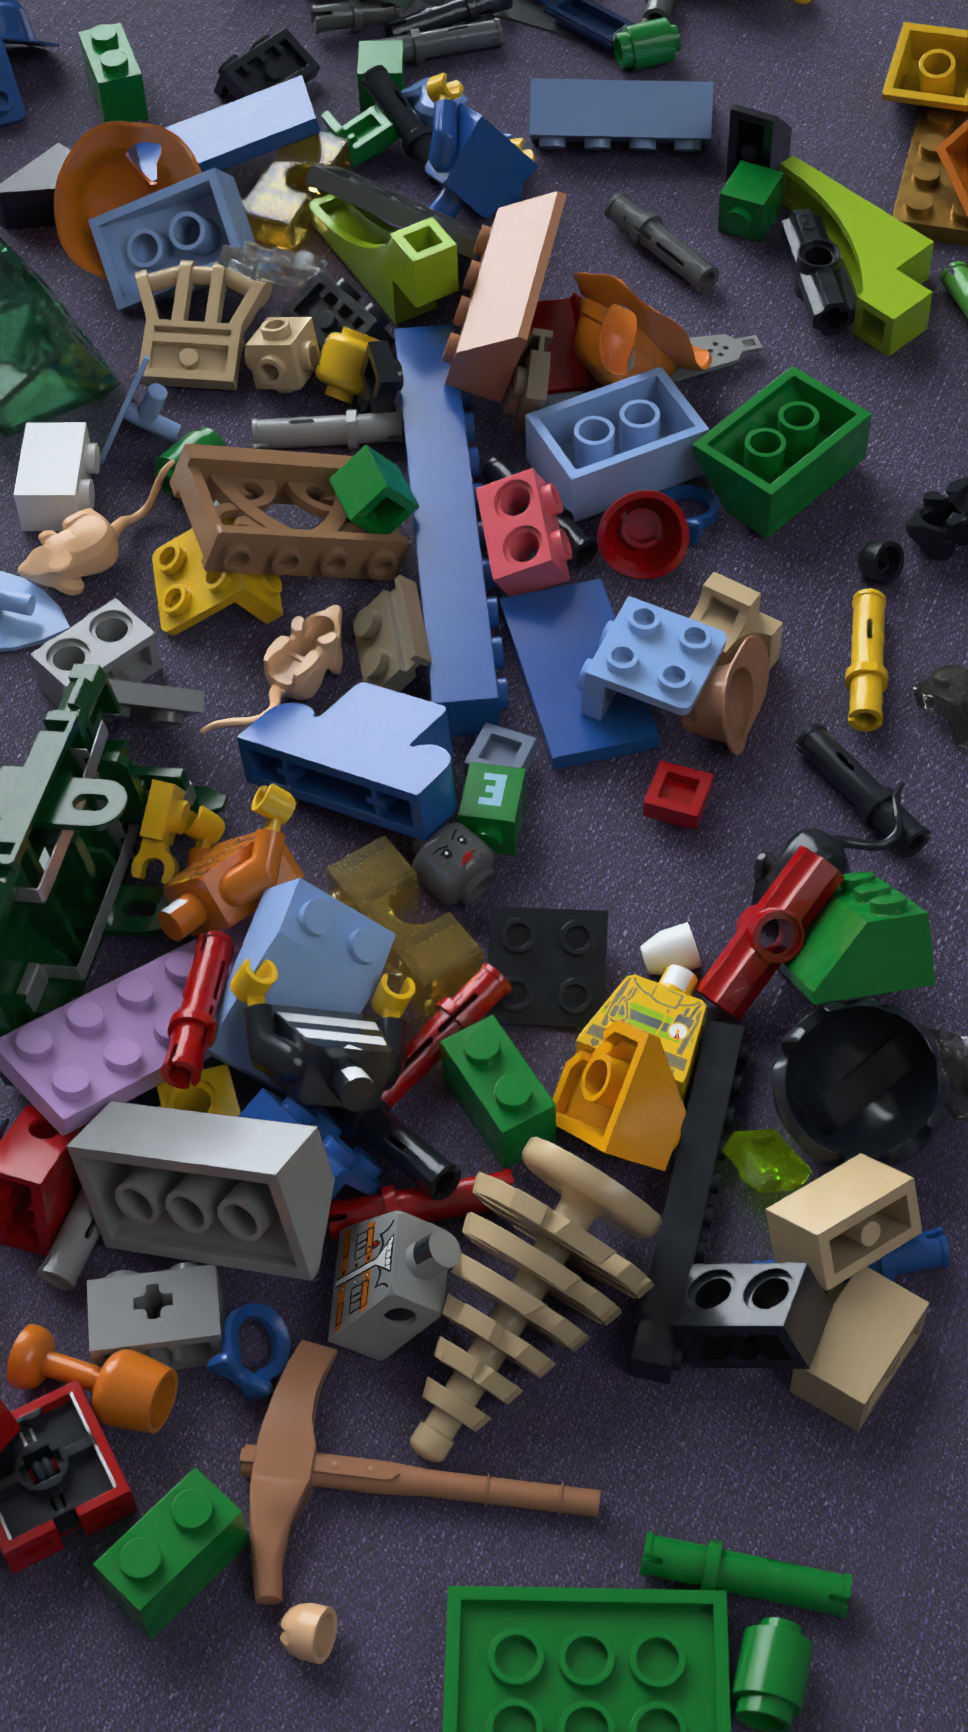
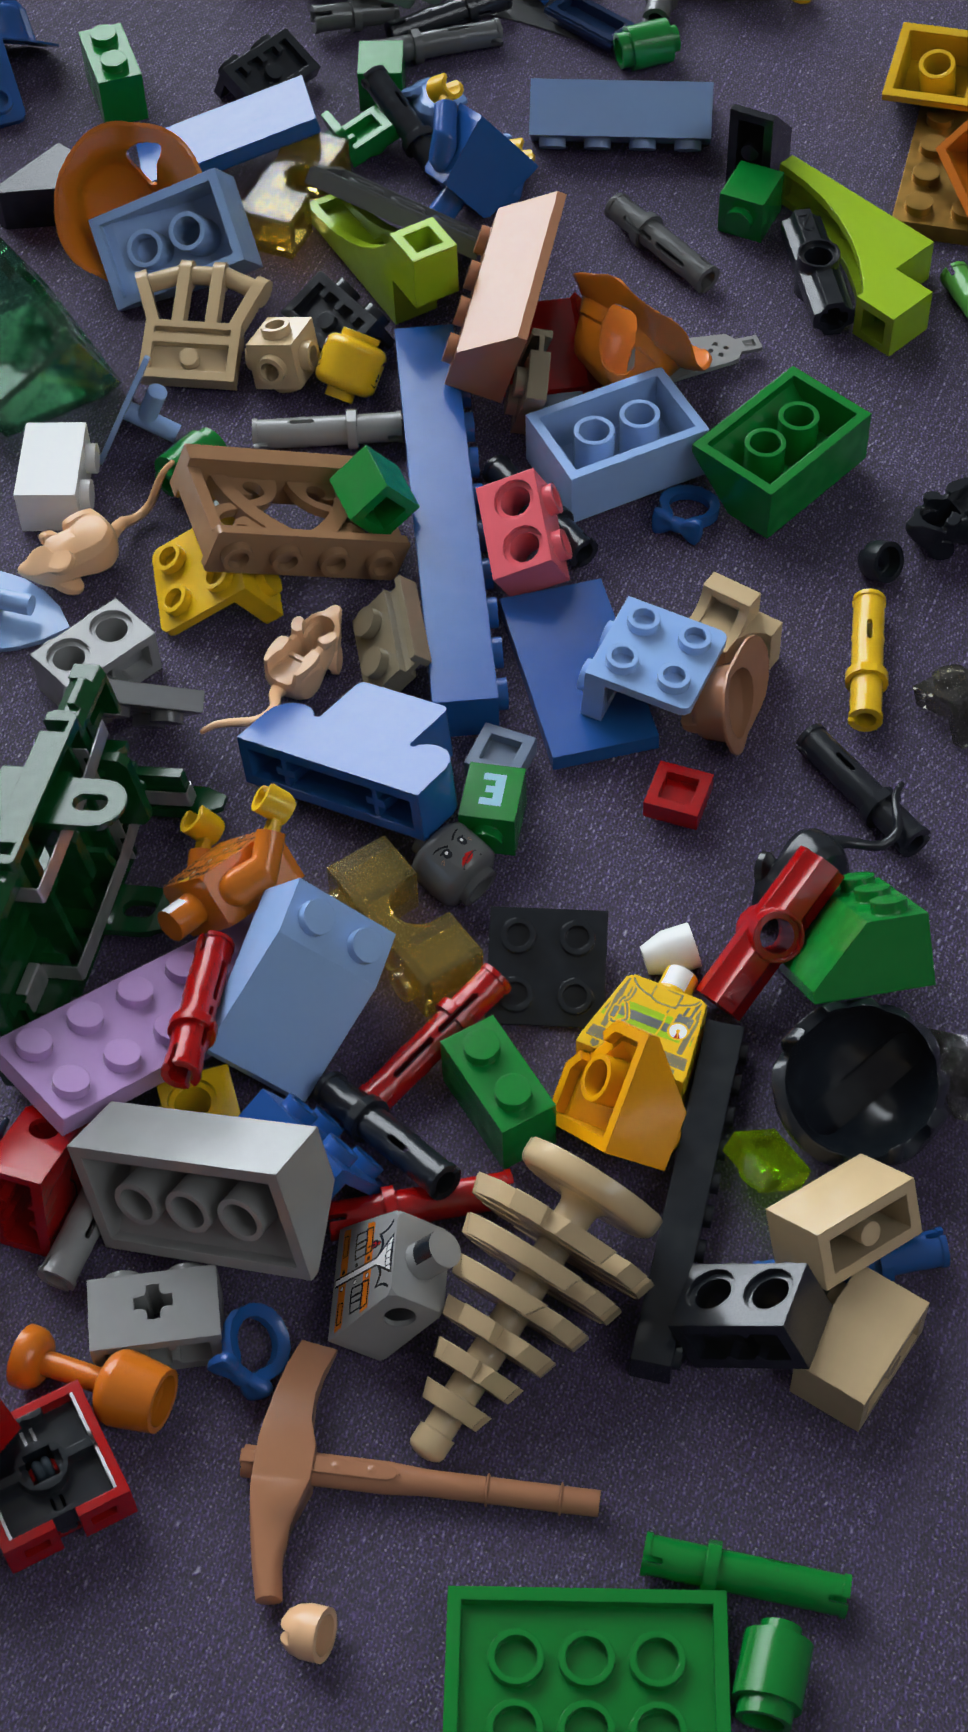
green brick [93,1467,251,1640] -> none
yellow plate [131,779,190,884] -> none
clear hinge [218,241,328,289] -> none
black torso [230,959,416,1112] -> none
black plate [356,340,404,414] -> none
red helmet [597,490,690,579] -> none

